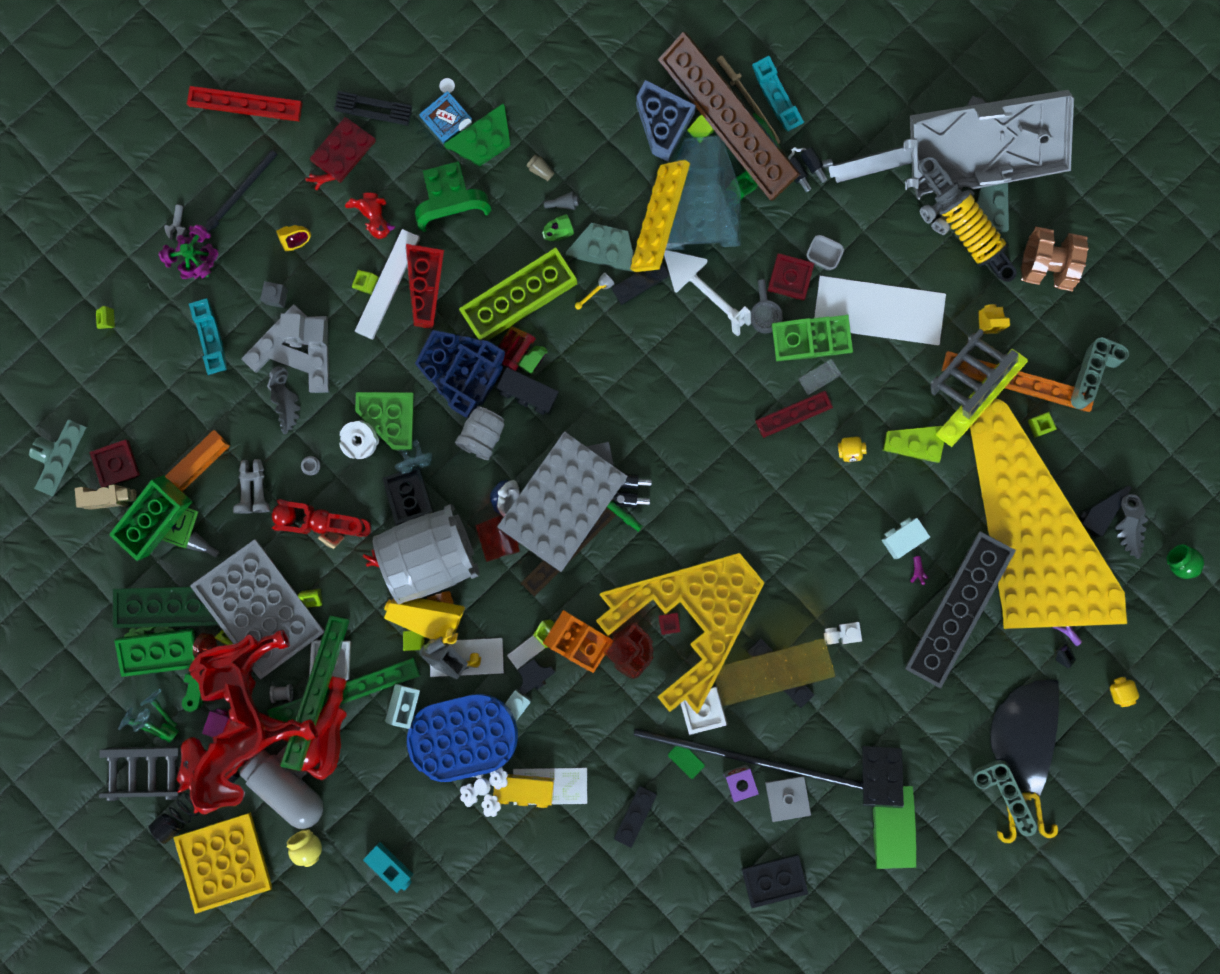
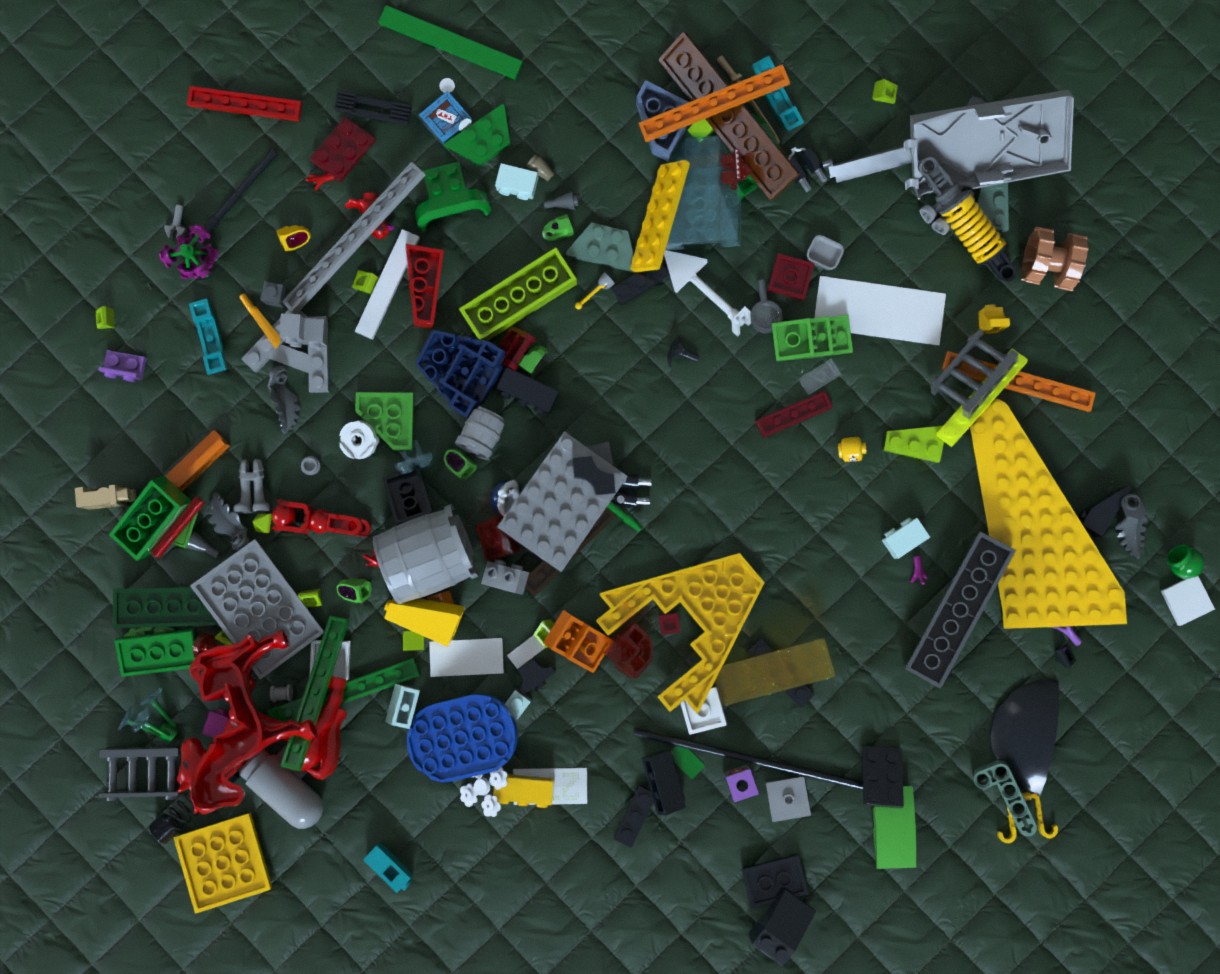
sand green plate [29,419,87,496] -> none
dark red plate [89,439,140,488] -> none
green leg [182,673,204,712] -> none
light yellow piece [287,829,322,867] -> none
slope [318,531,344,549] -> none
dark grey torso [420,628,481,679] -> none
white plate [824,622,862,644] -> none
lime slope [1028,412,1056,438] -> none
sand green beam [1071,337,1129,409] -> none
yellow head [1109,677,1139,707] -> none
none -> medium lavender bracket [98,350,147,382]
none -> red axle [150,496,205,558]
none -> dark grey plant [206,492,249,550]
none -> light orange piece [239,293,281,349]
none -> lime slope [253,513,272,533]
none -> light grey plate [282,162,425,314]
none -> bright green rock [336,578,372,603]
none -> green tile [378,5,523,80]
none -> rock [444,449,477,480]
none -> light grey brick [481,559,529,595]
none -> light aqua brick [495,163,539,200]
none -> black tile [572,456,616,495]
none -> orange plate [639,64,790,142]
none -> black brick [642,750,686,815]
none -> black plant [667,336,700,368]
none -> clear red hips [720,149,752,190]
none -> black slope [748,888,816,966]
none -> lime slope [872,79,898,104]
none -> white tile [1161,576,1215,626]

